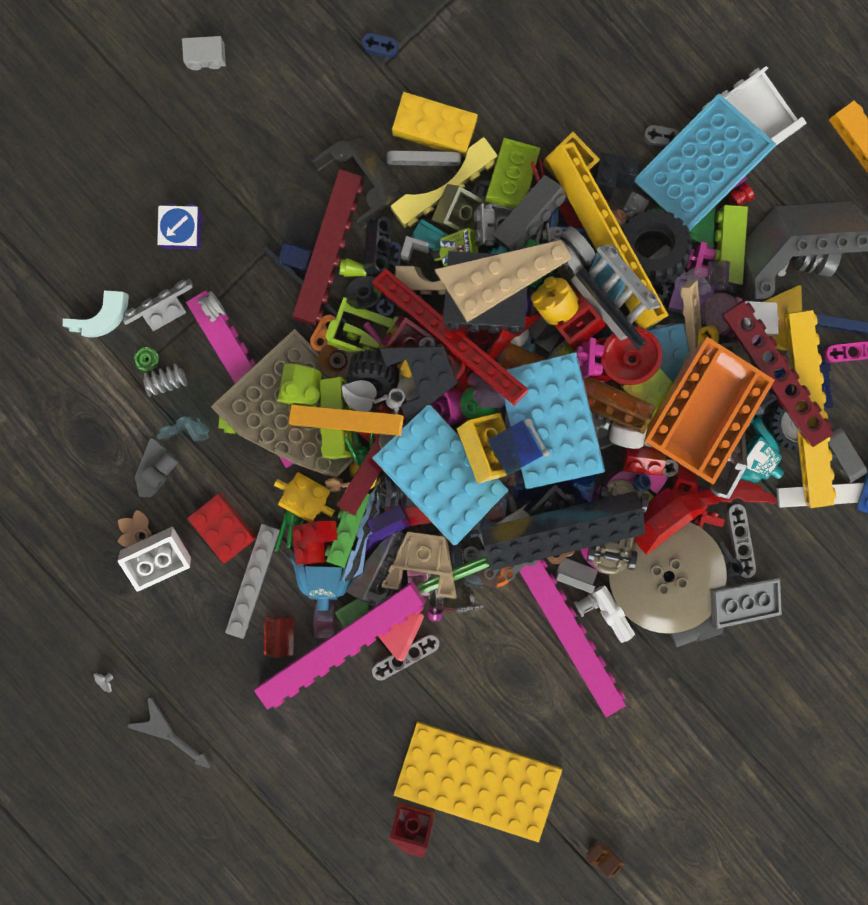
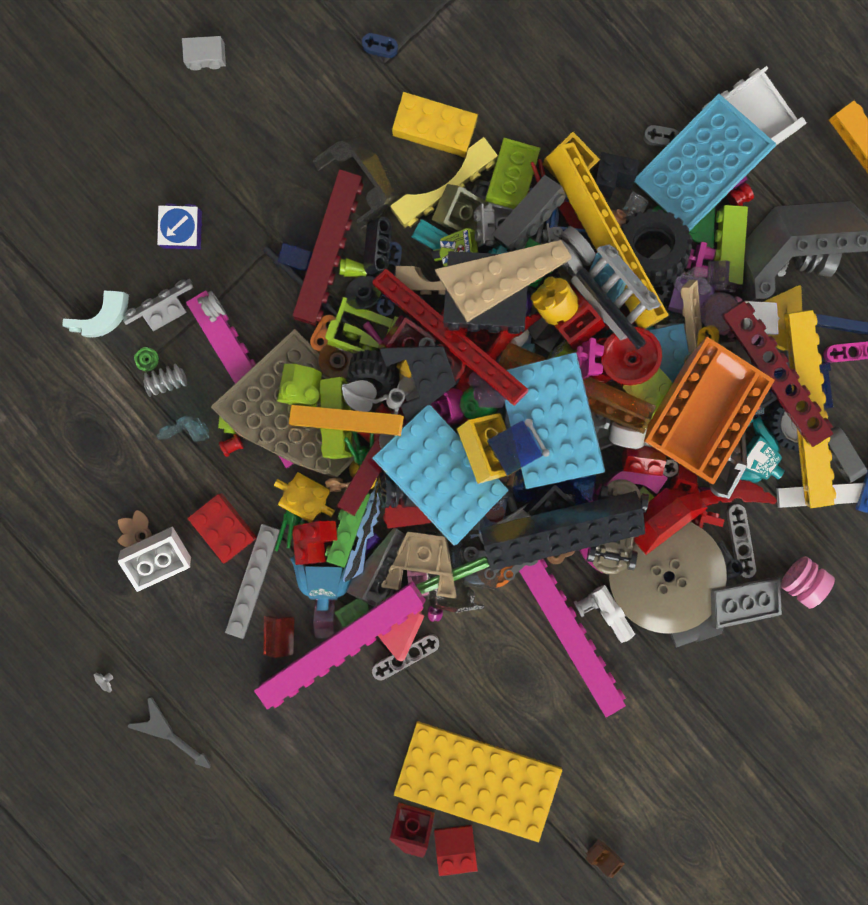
dark grey panel [135,438,179,497] -> none
dark purple panel [367,505,410,543] -> none
light grey beam [387,151,461,166] -> none
light grey panel [401,236,429,264] -> none
light grey panel [554,558,598,594] -> none
dark blue plate [633,474,651,492] -> none
none -> red bush [219,434,244,457]
none -> red slope [434,825,478,876]
none -> bright pink wheel [781,556,835,609]

